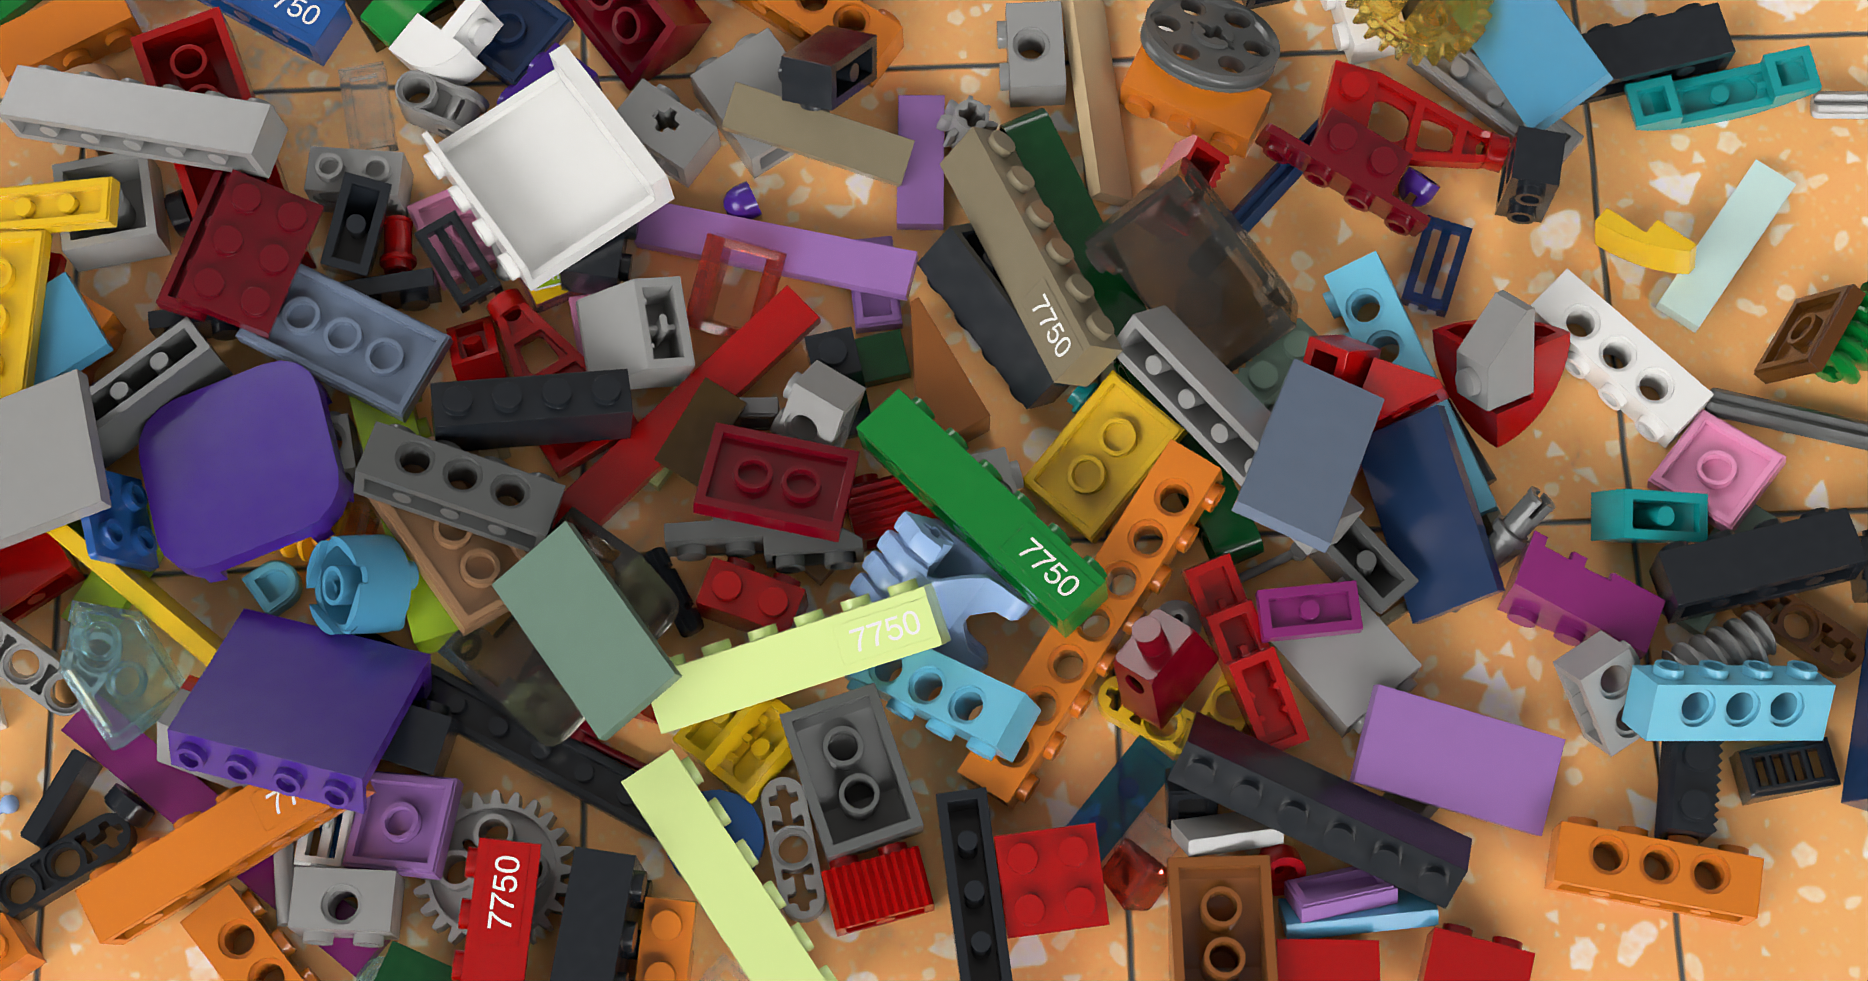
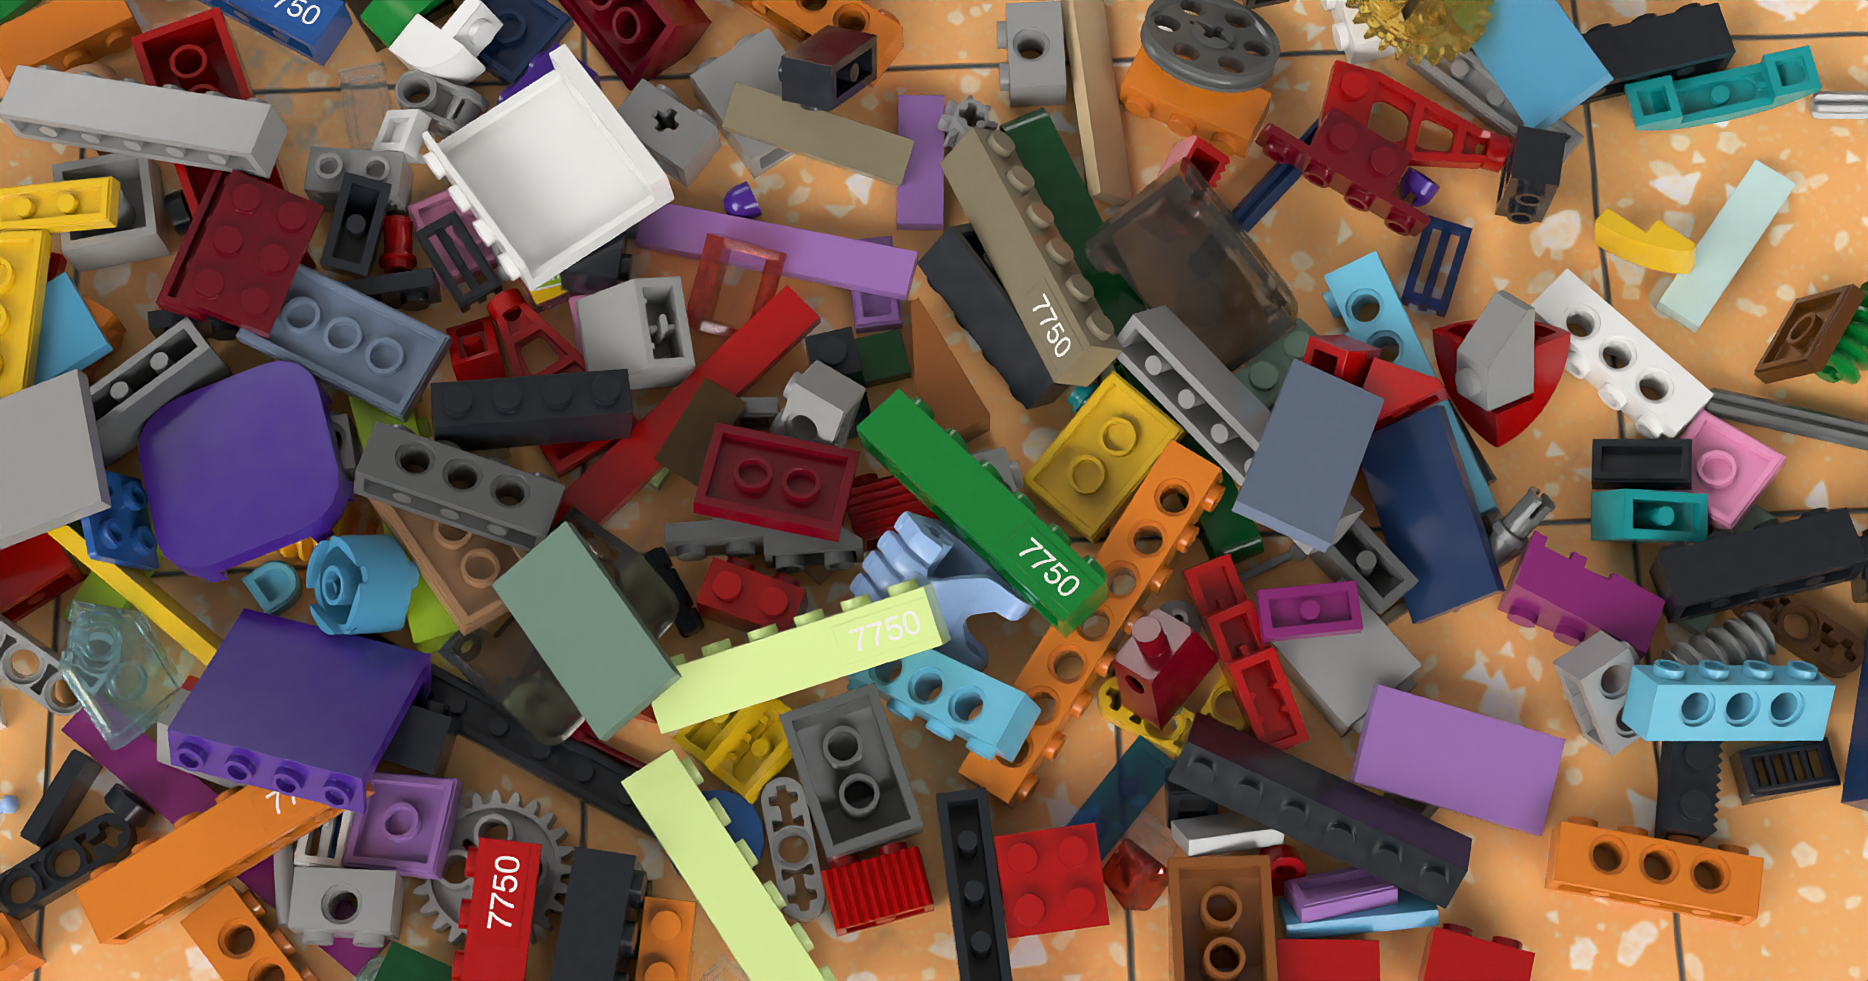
none -> white tile [372,109,435,164]
none -> black tile [1591,439,1692,490]

